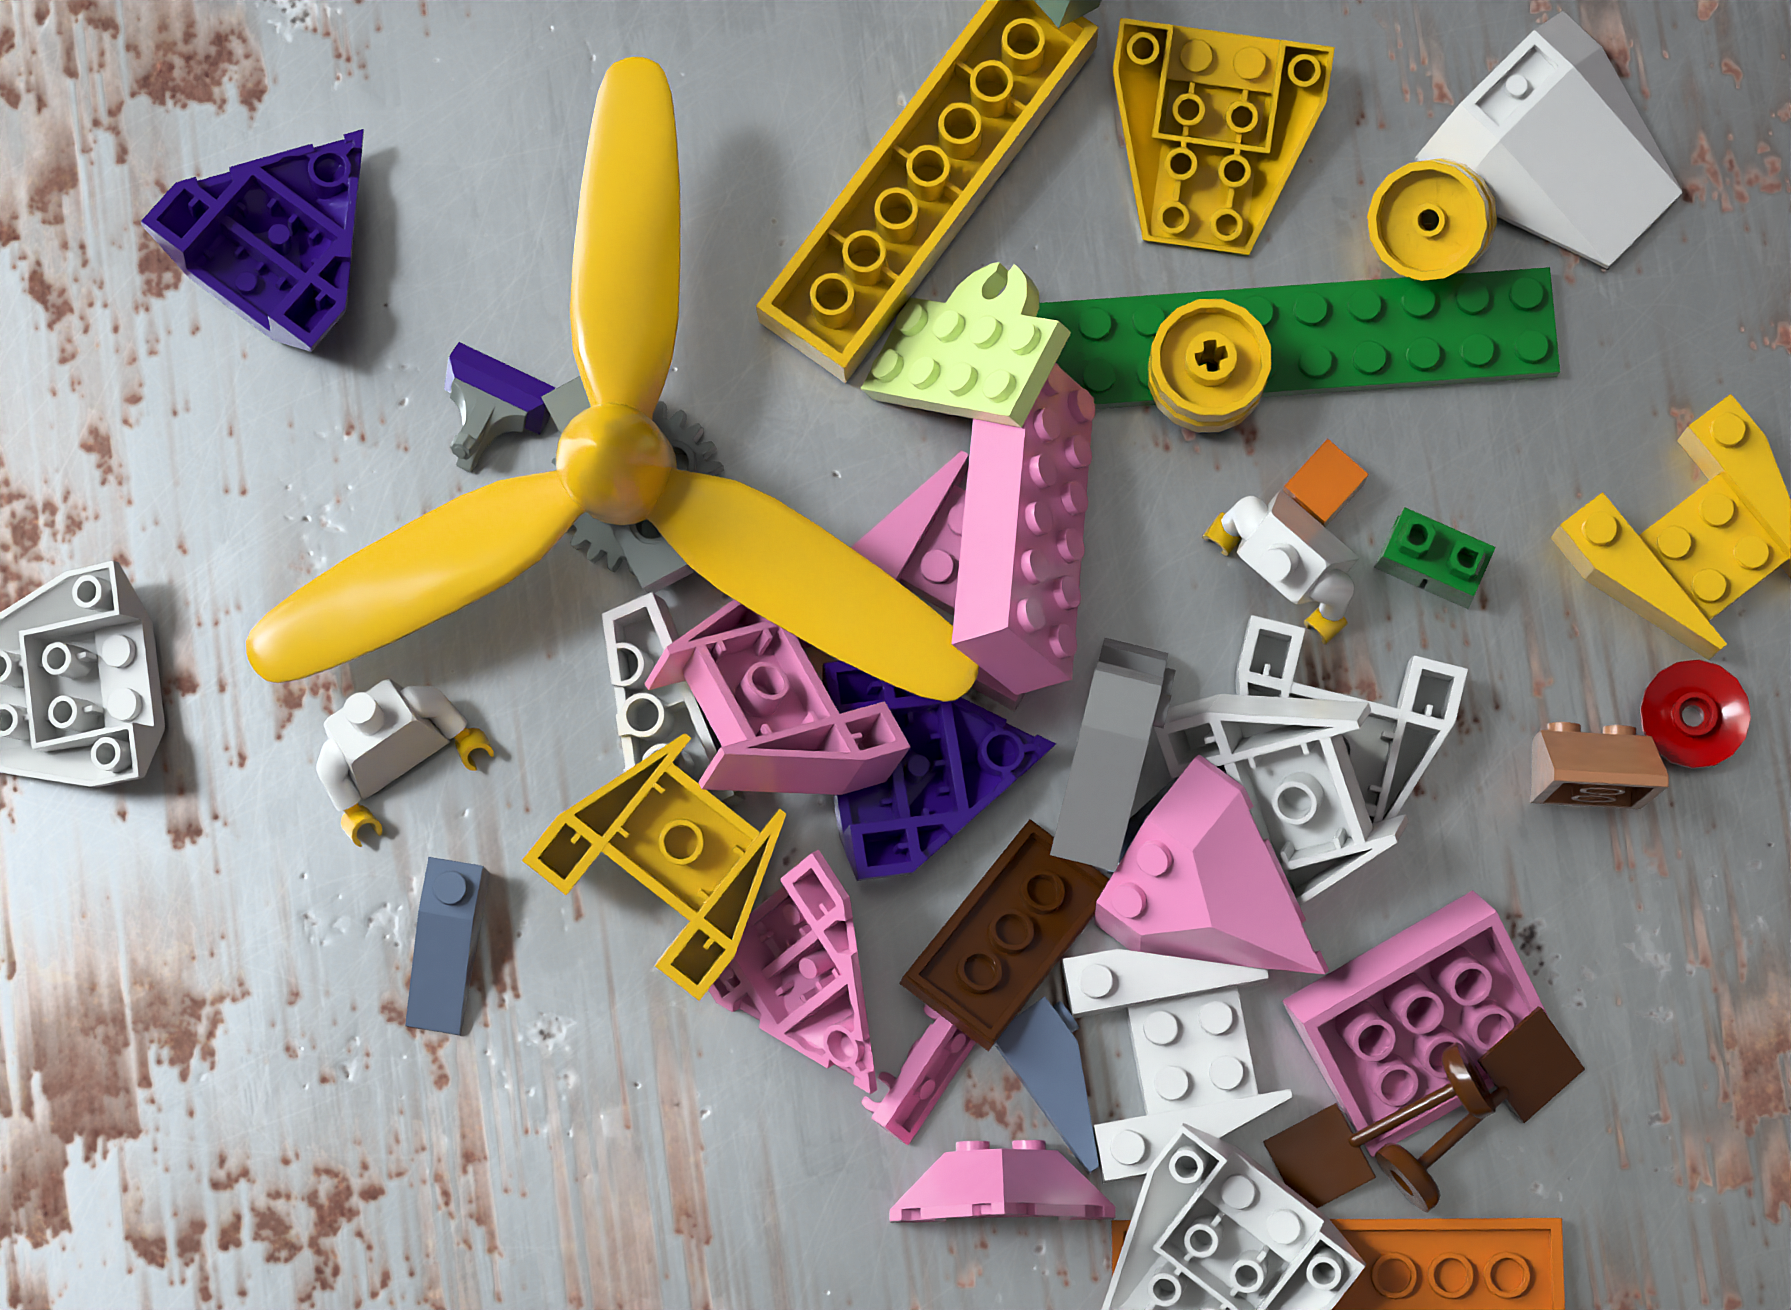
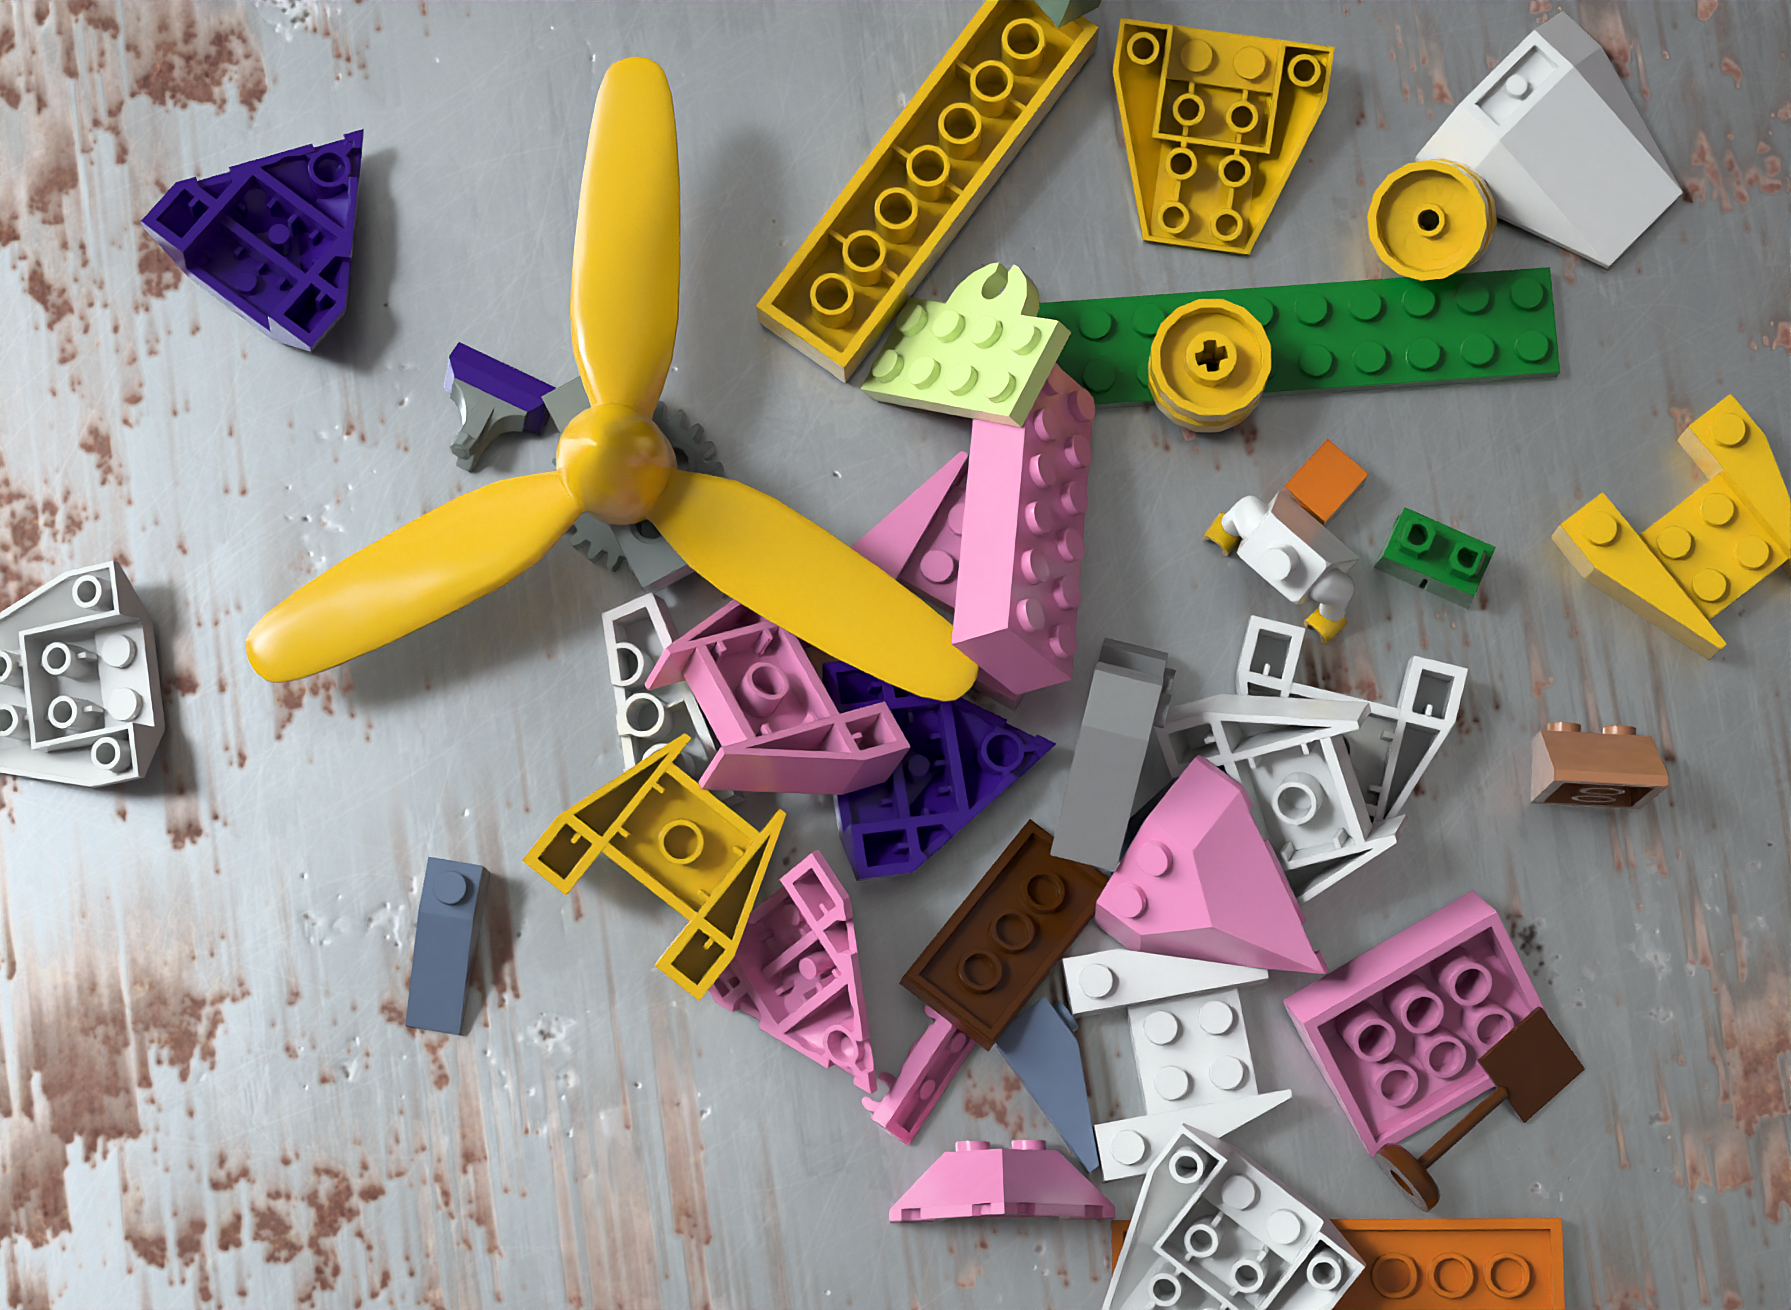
white torso [317,679,494,847] -> none
reddish brown piece [1263,1042,1496,1208] -> none
red dish [1640,659,1751,769] -> none

